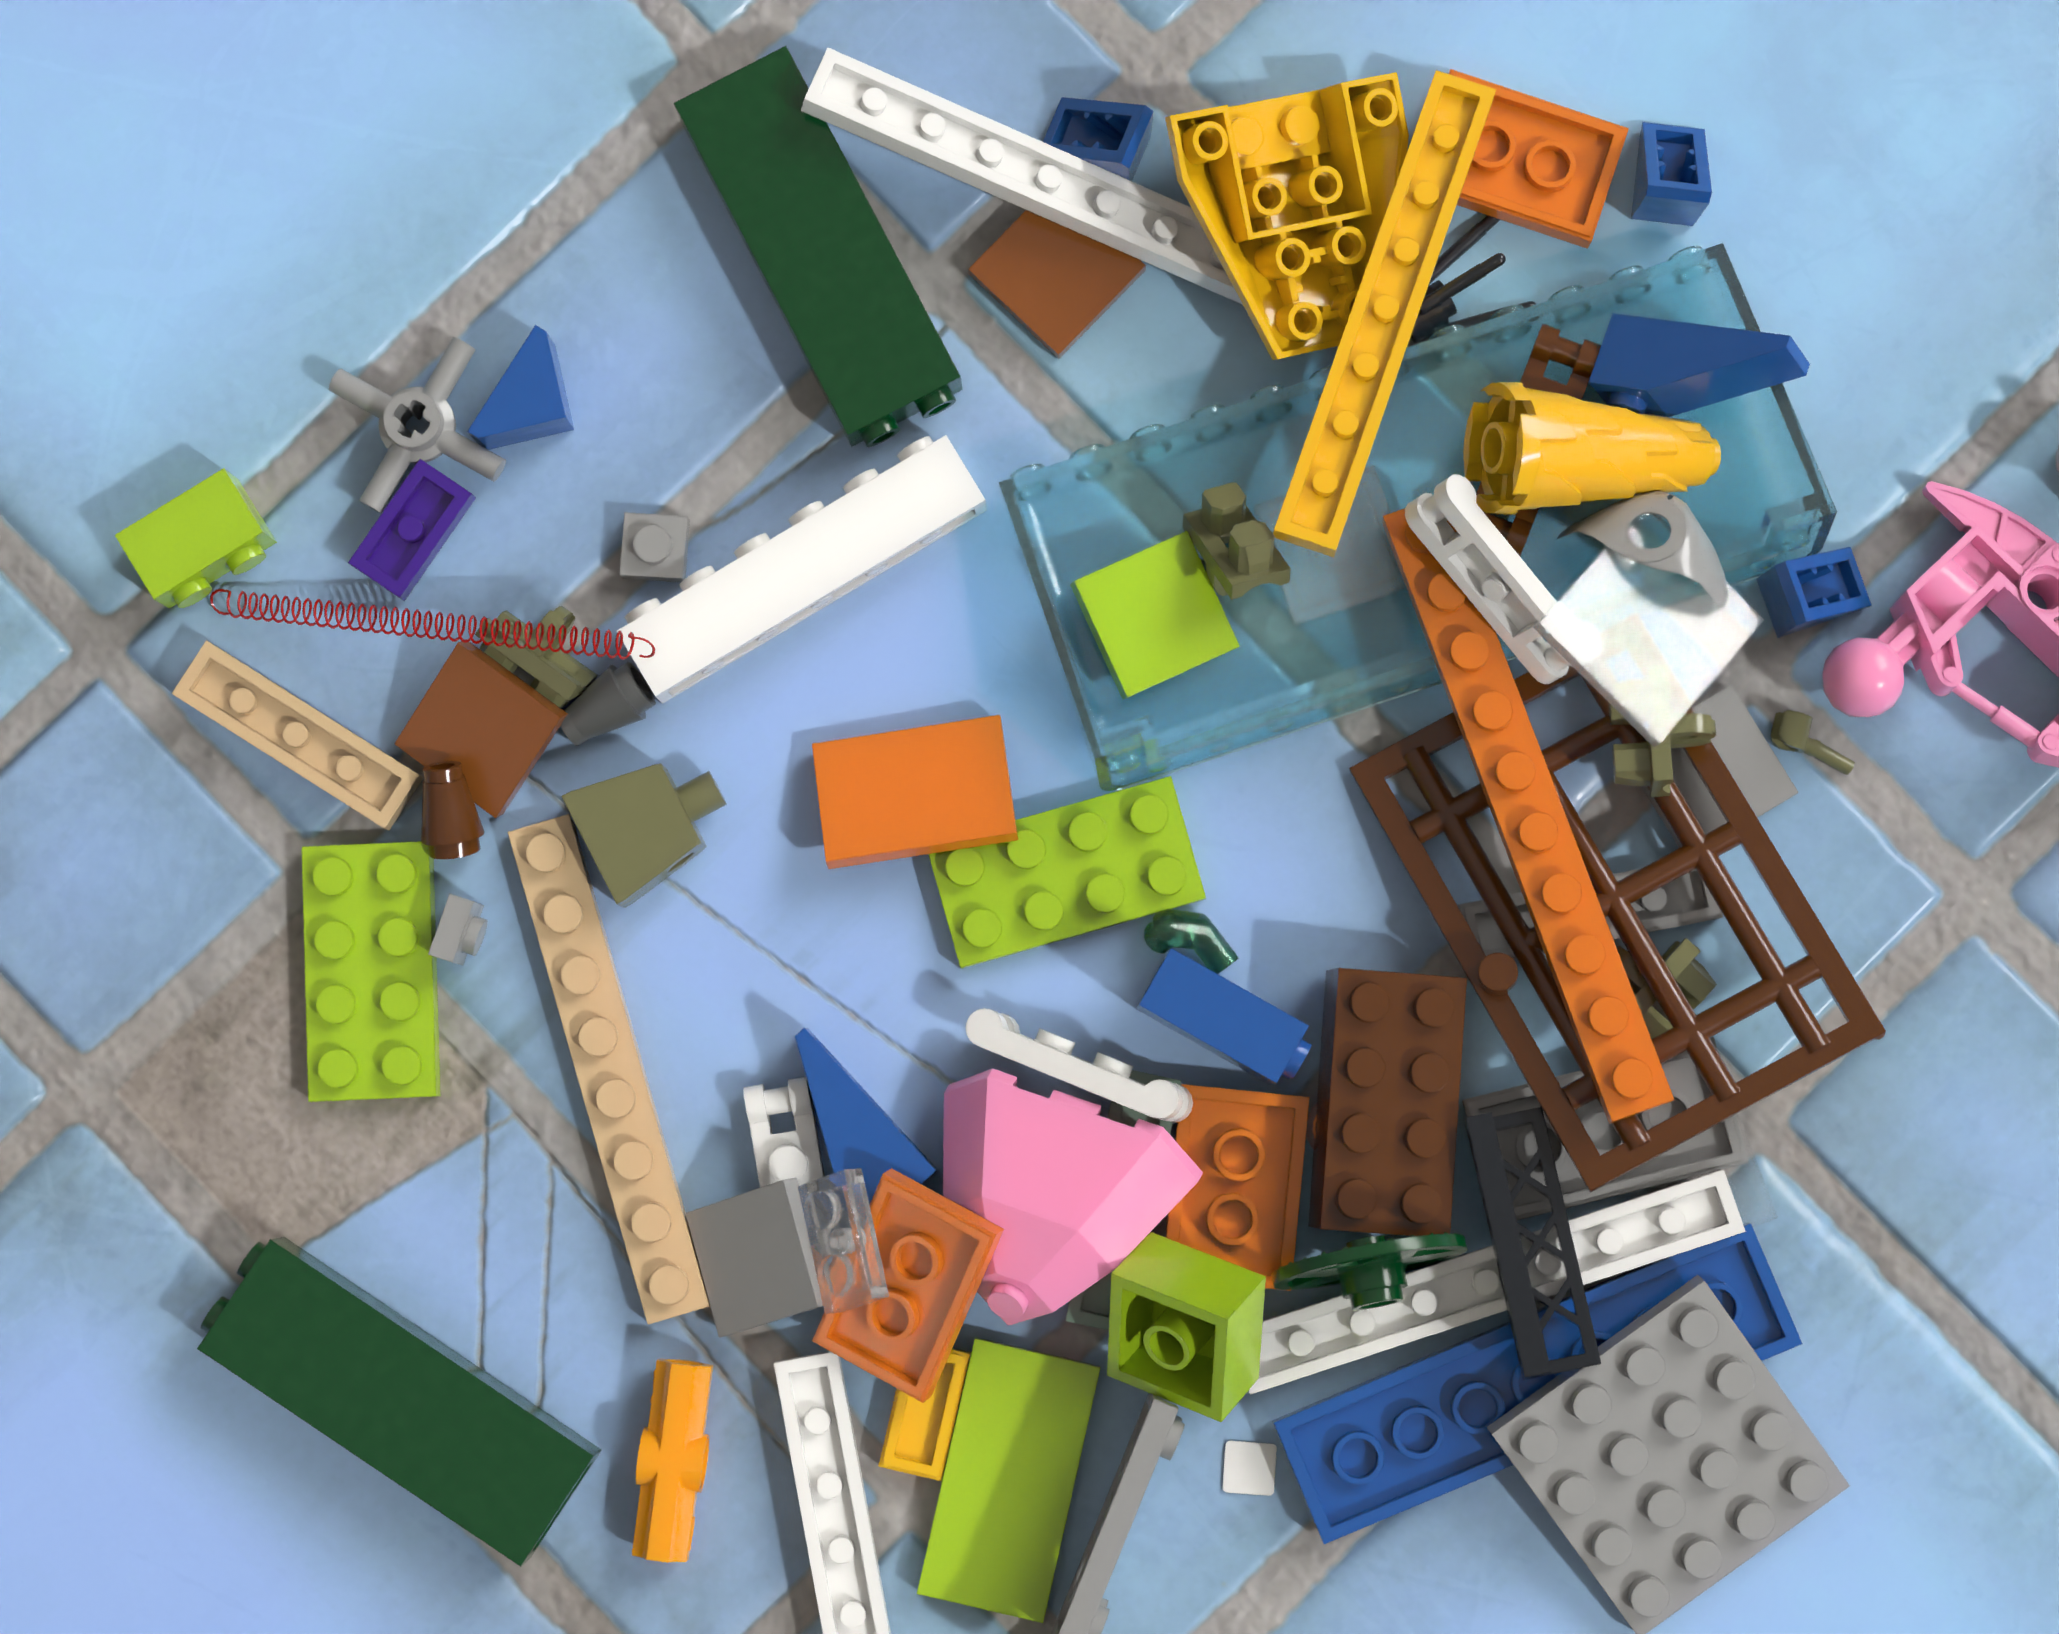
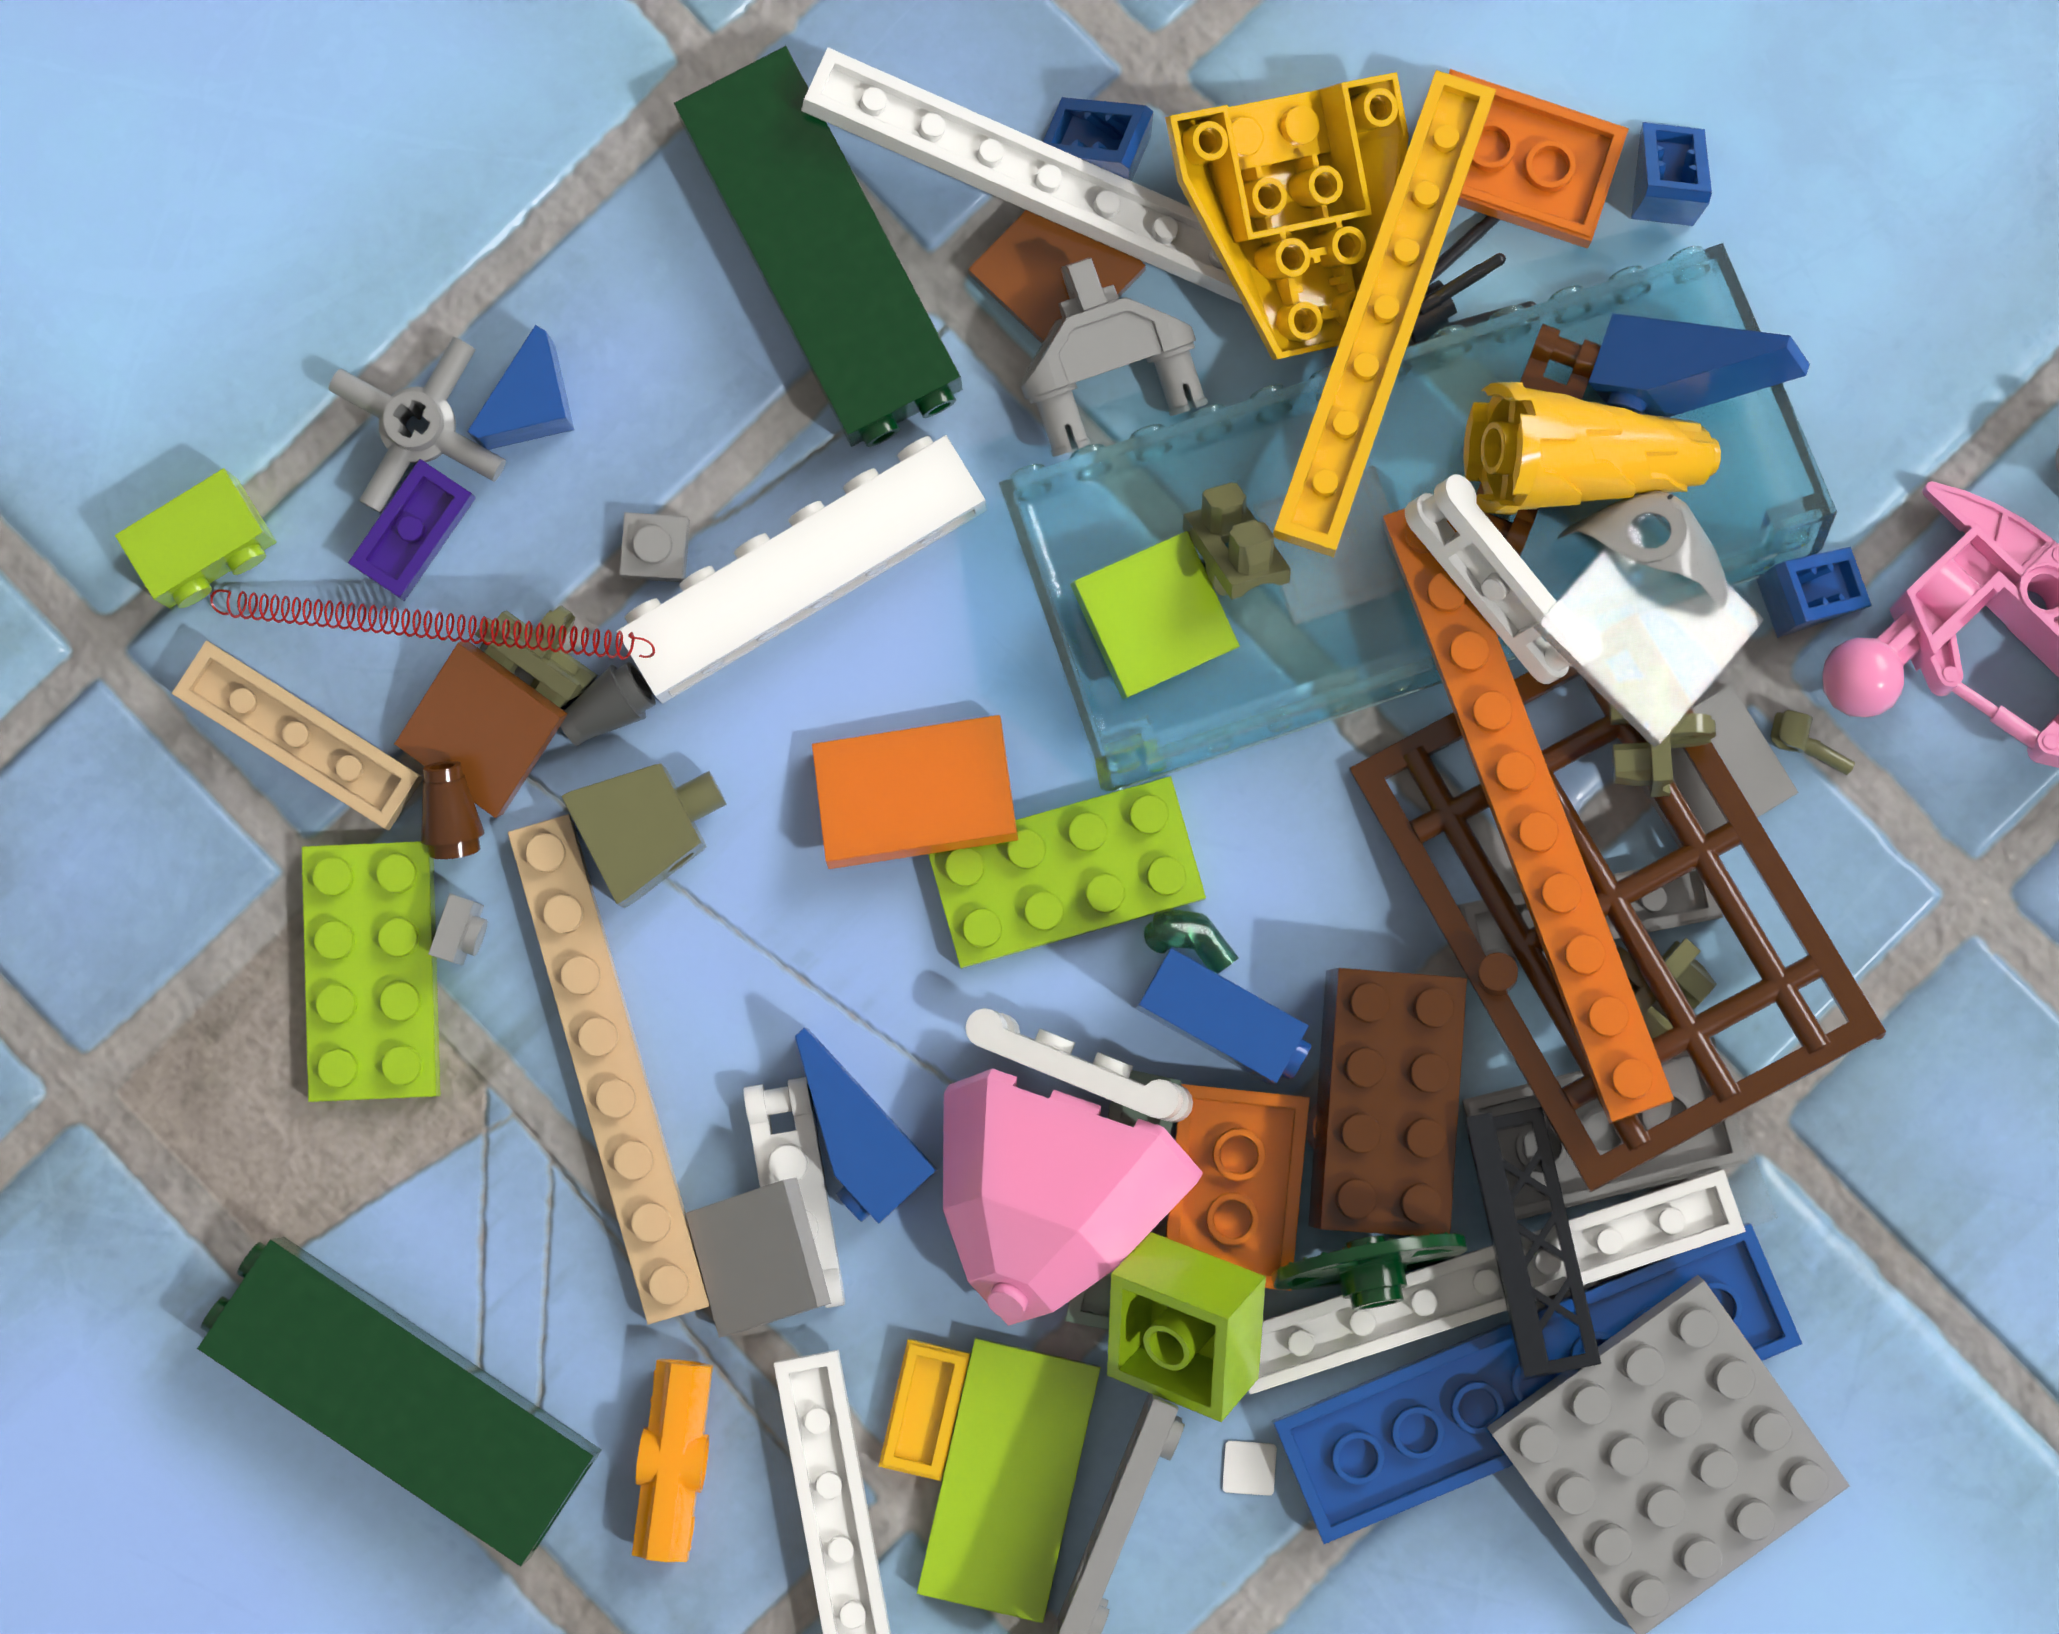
clear plate [798,1169,889,1314] -> none
orange tile [812,1168,1004,1403] -> none
none -> light grey connector [1021,258,1208,457]

